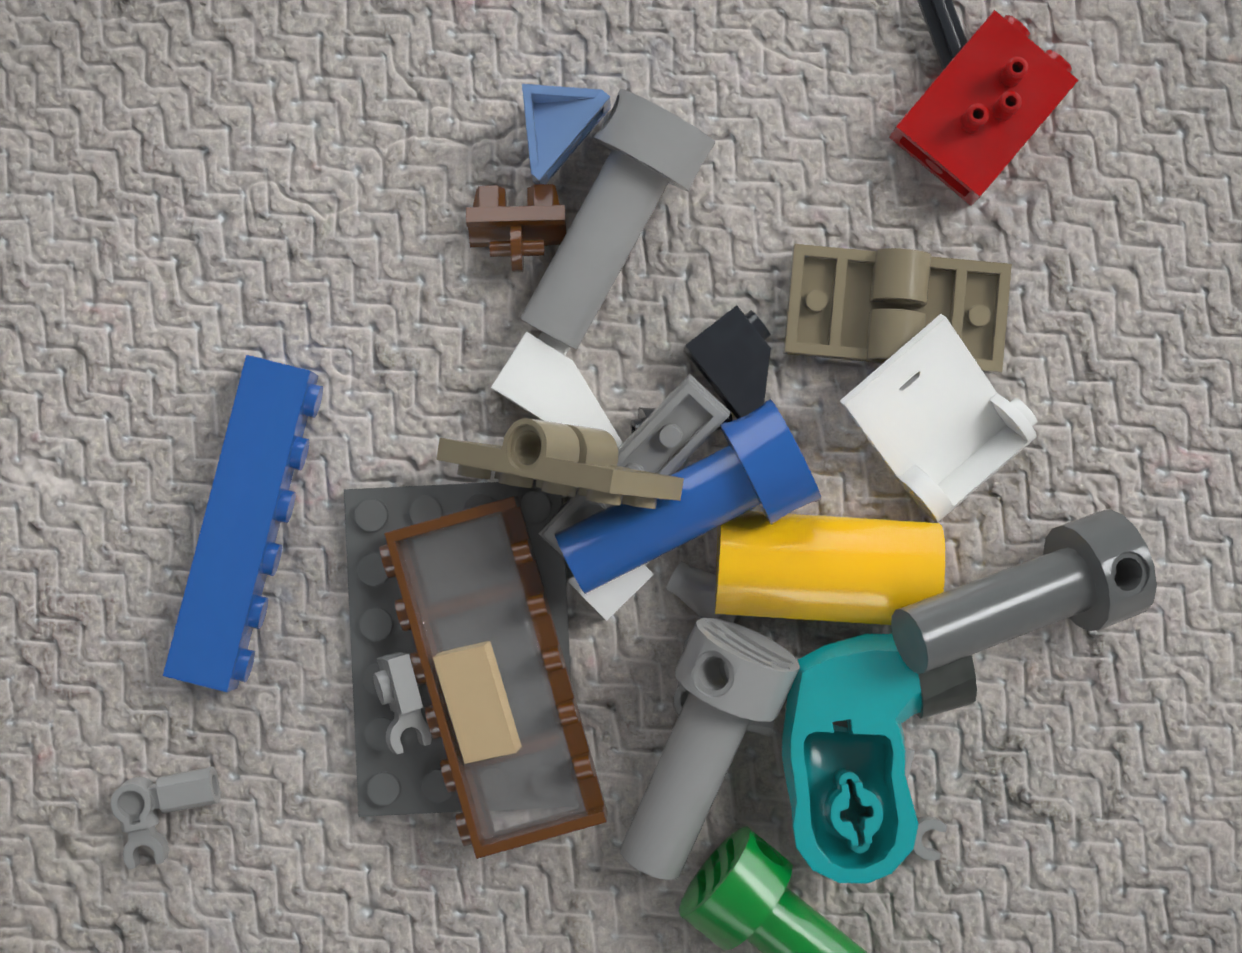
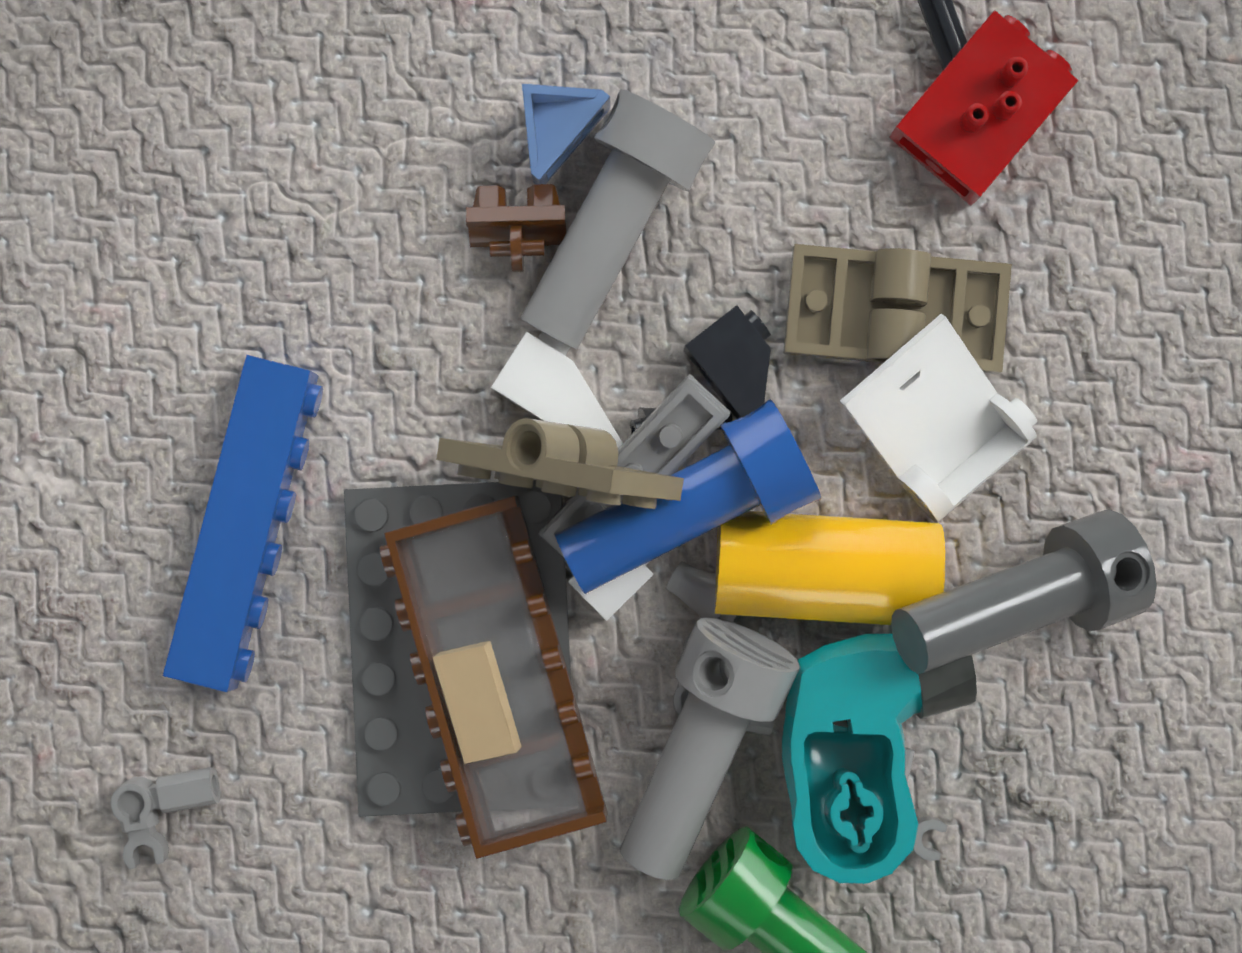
light grey plate [373,652,432,755] -> none

